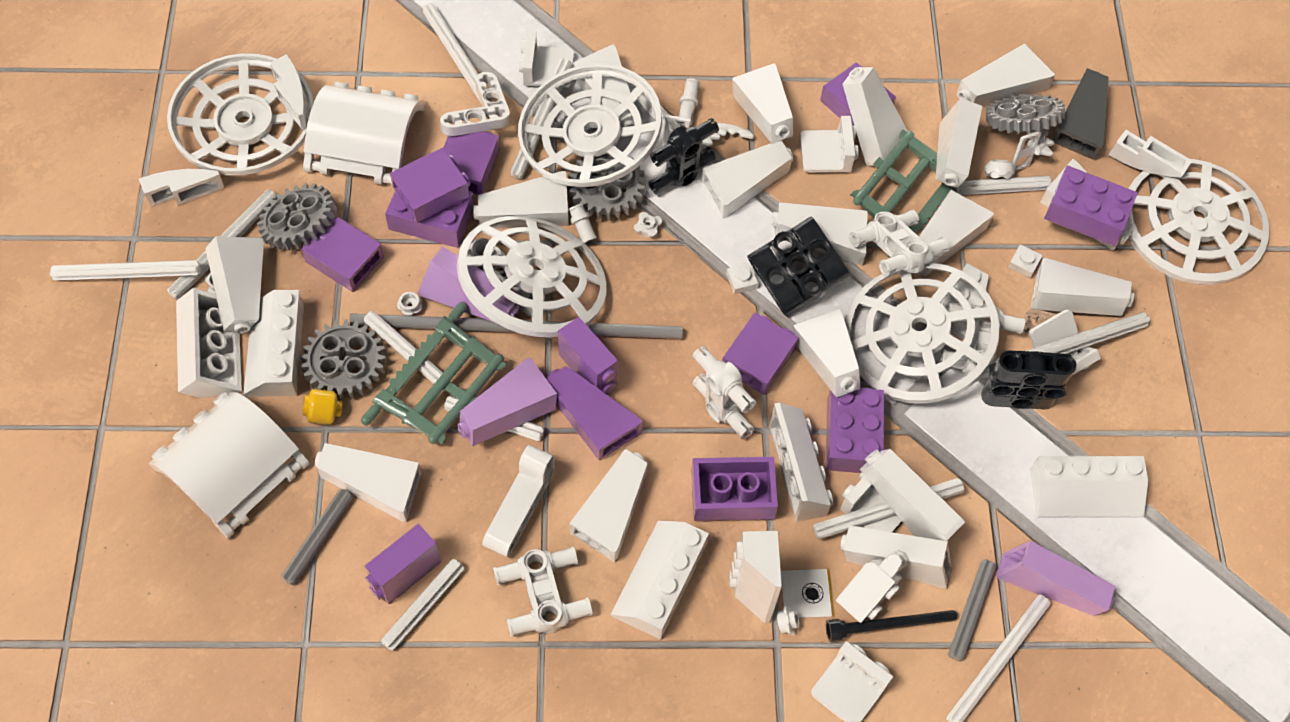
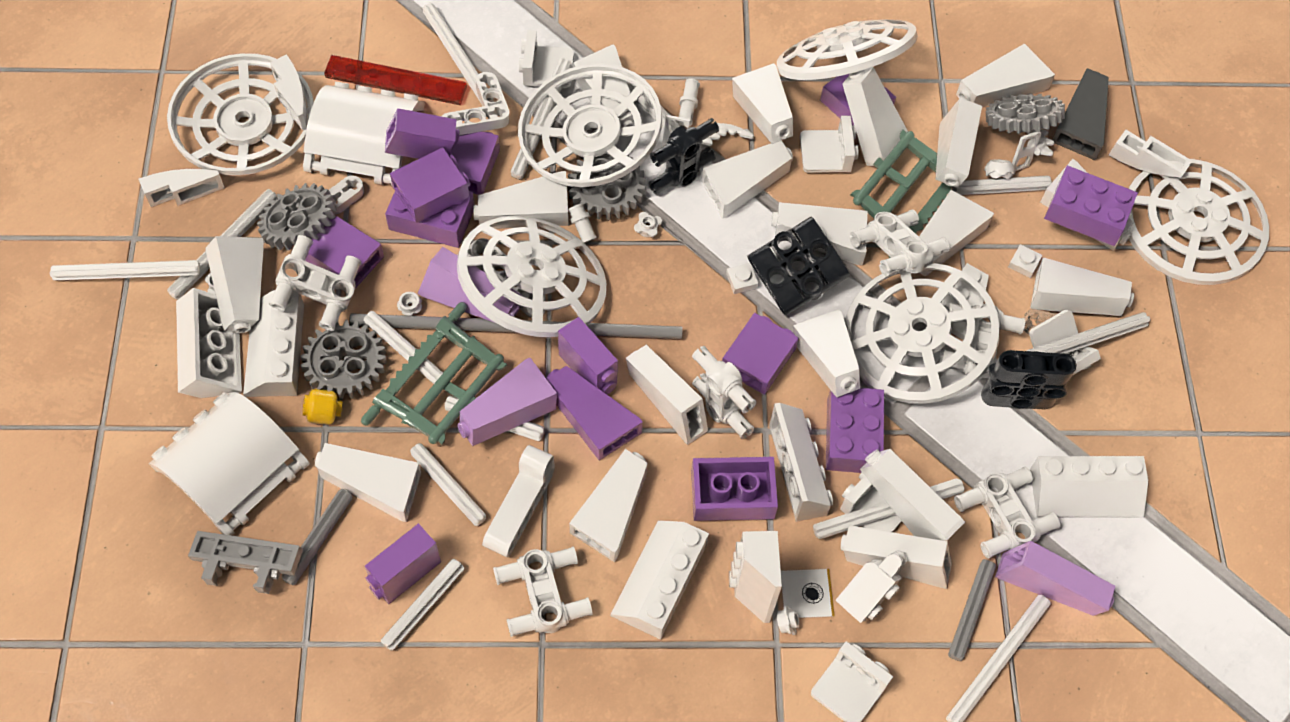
black piece [826,610,958,642] -> none
none -> light grey hinge [188,531,303,594]
none -> white piece [269,235,362,331]
none -> clear red tile [324,55,467,106]
none -> white beam [329,176,364,215]
none -> medium lavender brick [385,108,460,159]
none -> white axle [410,443,486,526]
none -> white slope [626,345,708,445]
none -> white dish [777,19,918,80]
none -> white piece [954,467,1060,559]

